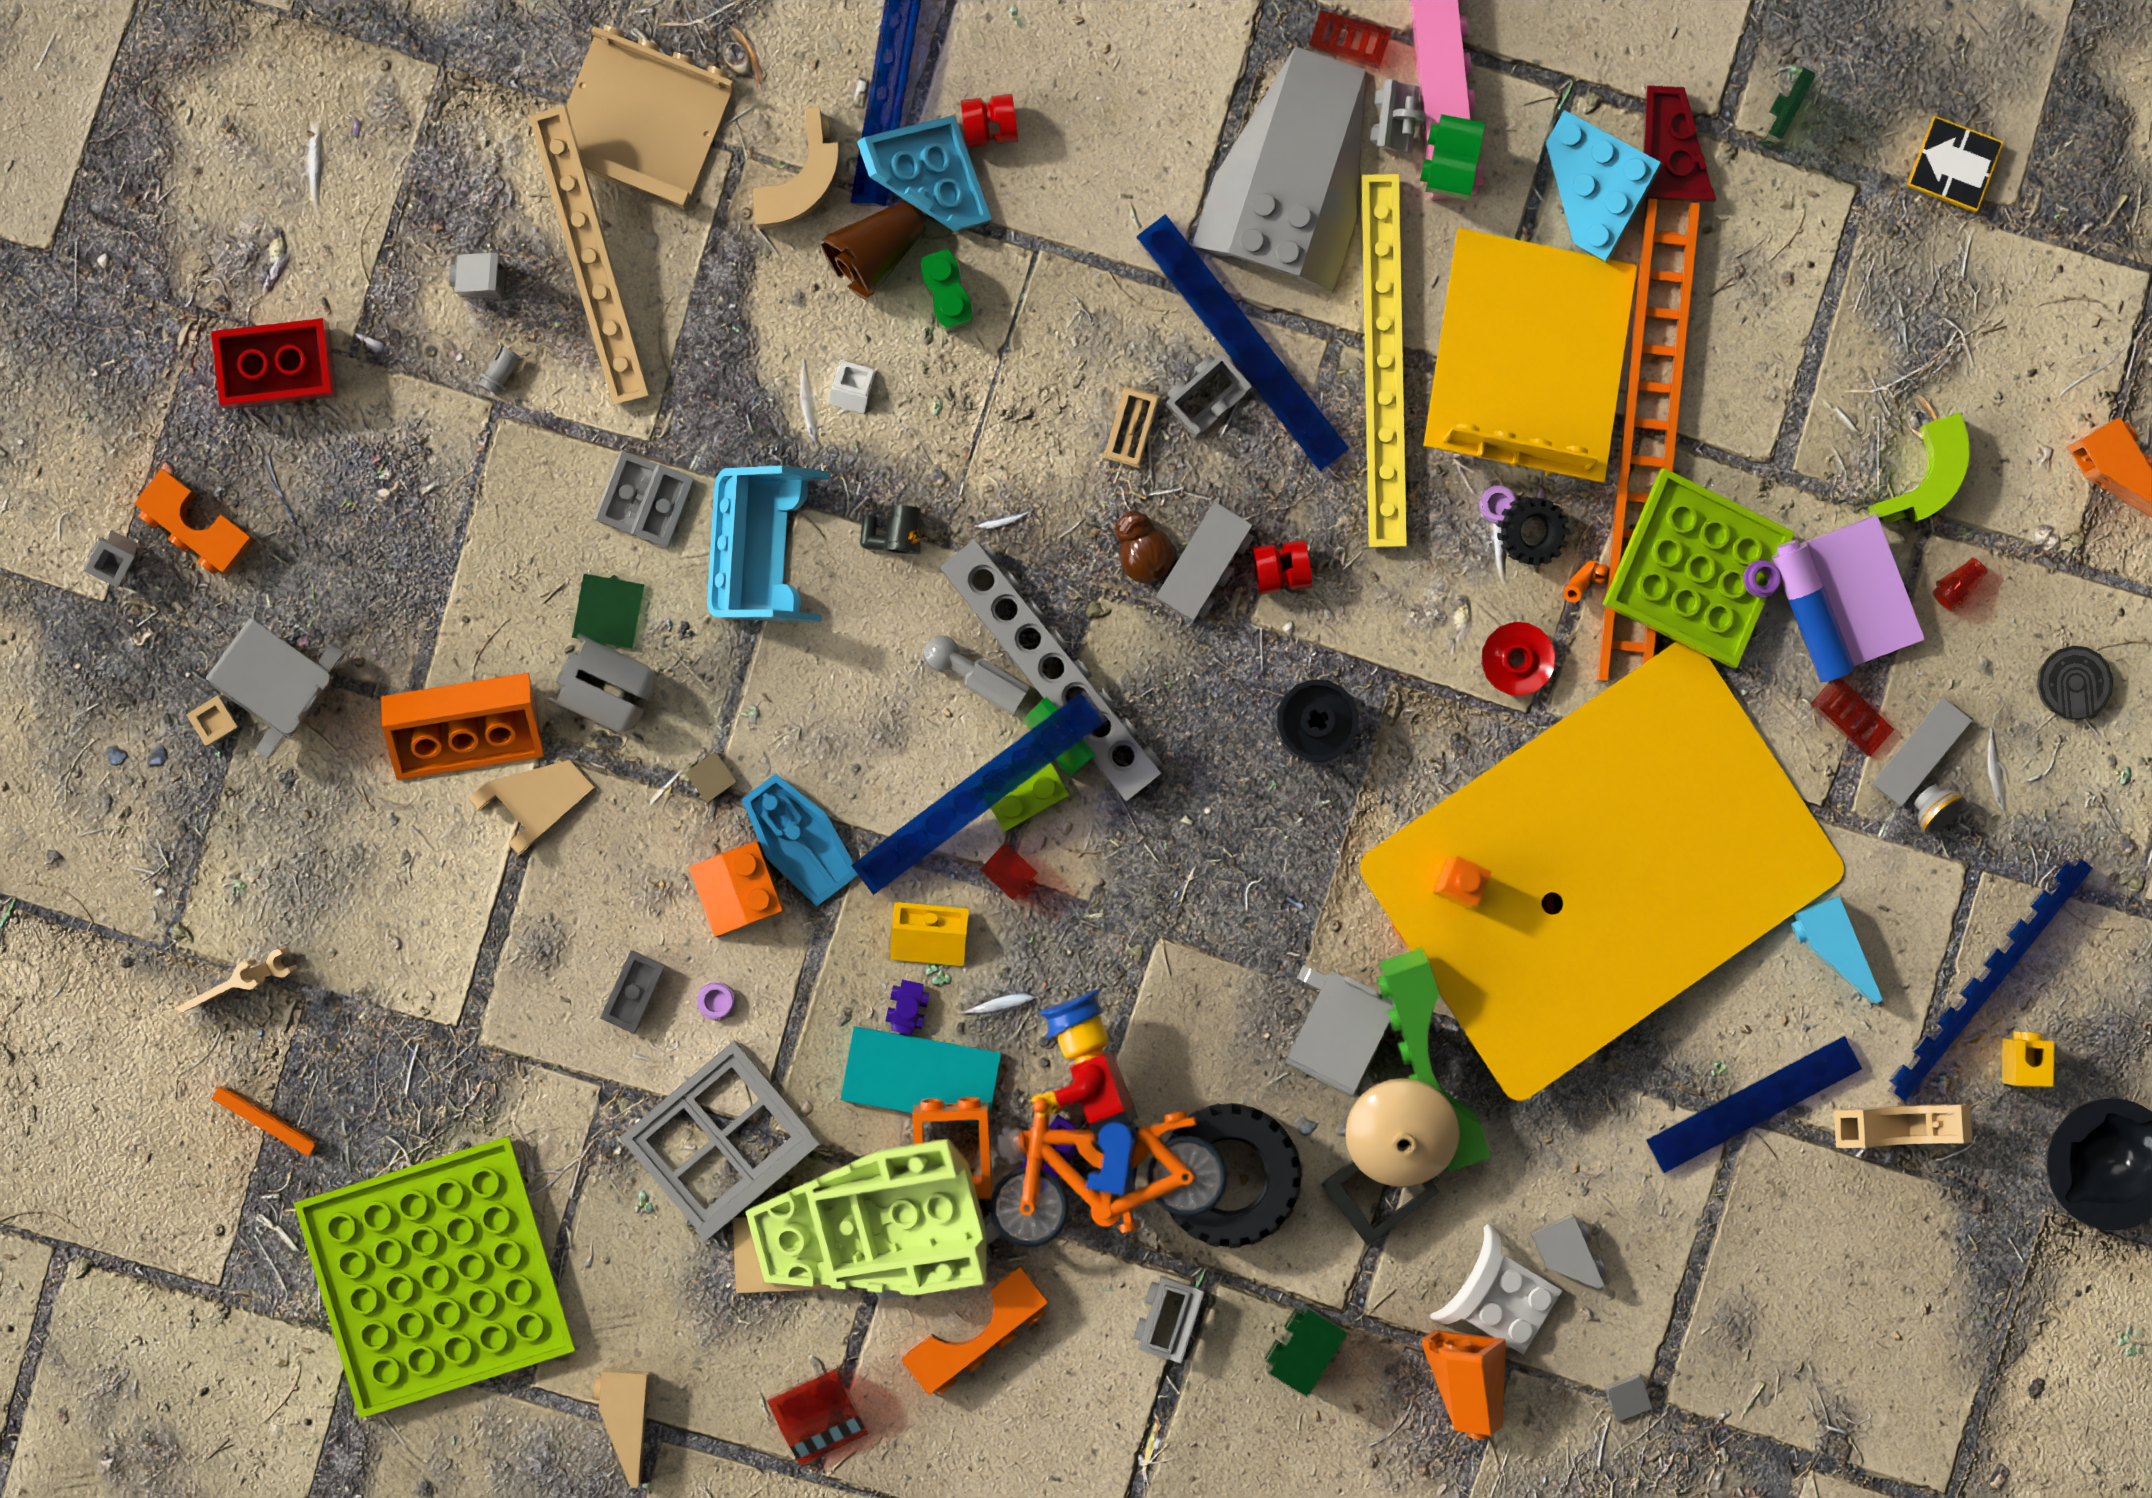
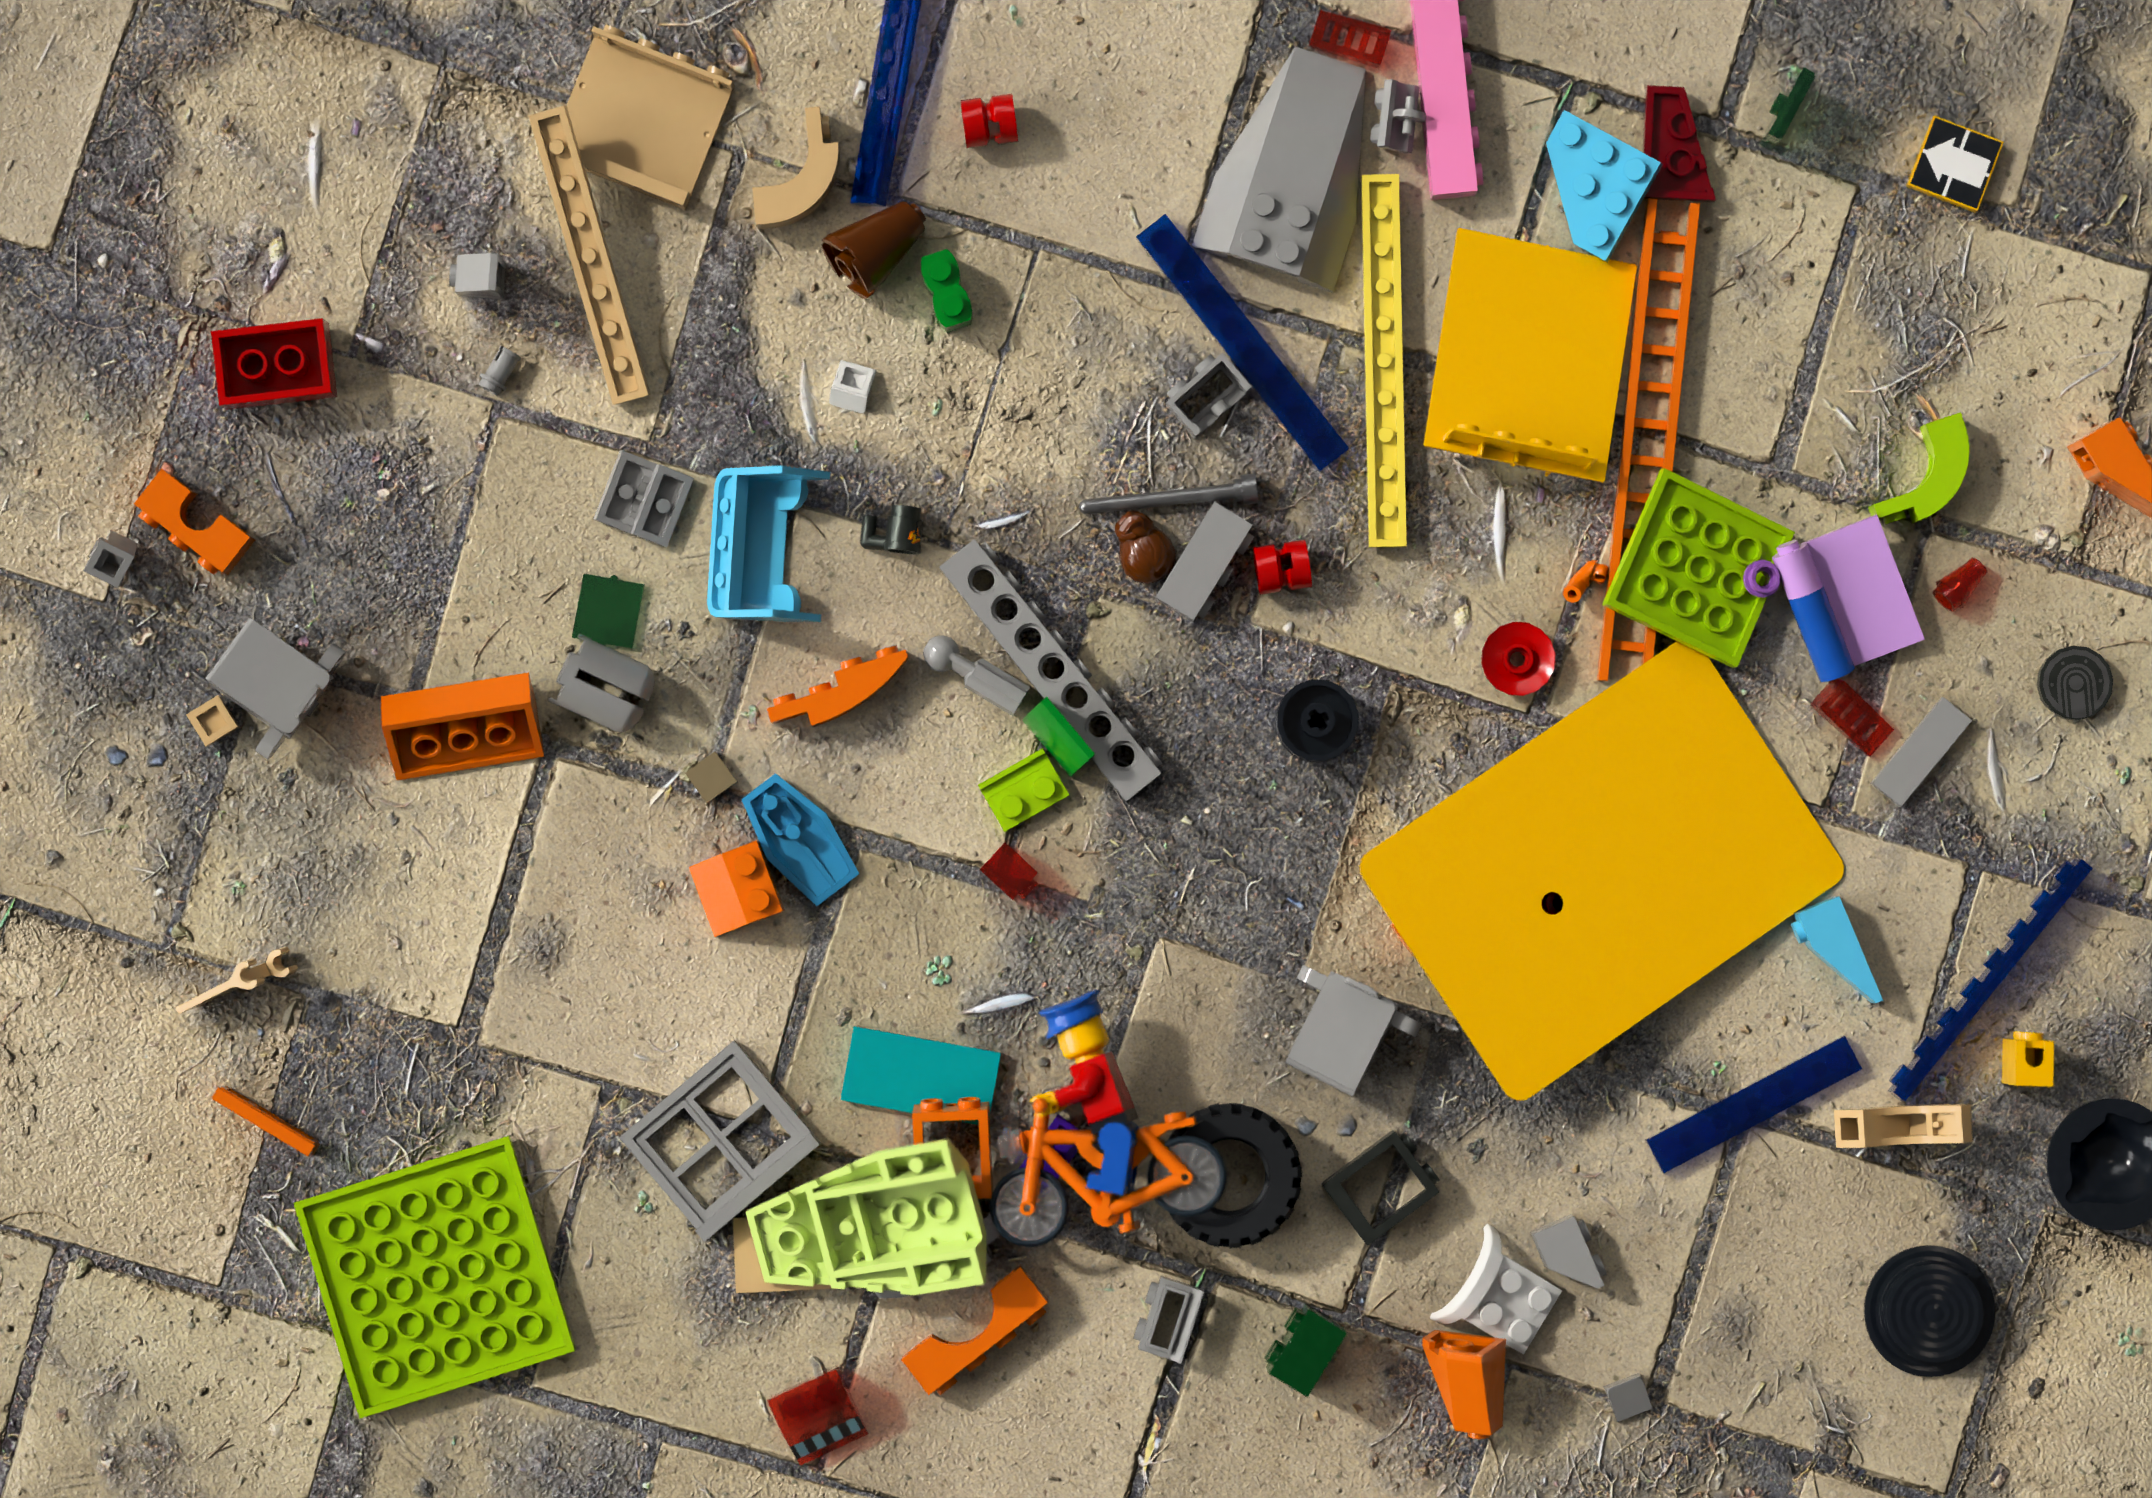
tan flag [469,760,594,855] -> none
tan slope [593,1368,650,1488] -> none
flat silver plate [600,950,666,1034] -> none
lavender tile [697,982,735,1020] -> none
clear blue plate [851,690,1107,895] -> none
medium azure plate [857,115,992,232] -> none
dark purple piece [885,979,930,1035] -> none
yellow panel [890,902,969,966] -> none
tan tile [1103,386,1160,469] -> none
tan dish [1346,1079,1459,1187] -> none
bright green arch [1377,947,1491,1172] -> none
green brick [1420,114,1485,200] -> none
orange brick [1433,856,1492,908] -> none
lavender tile [1479,486,1517,524] -> none
black tyre [1497,497,1570,566] -> none
light grey piece [1914,784,1966,835] -> none
none -> orange slope [767,645,909,727]
none -> flat silver piece [1079,473,1258,514]
none -> black piece [1864,1245,1995,1377]

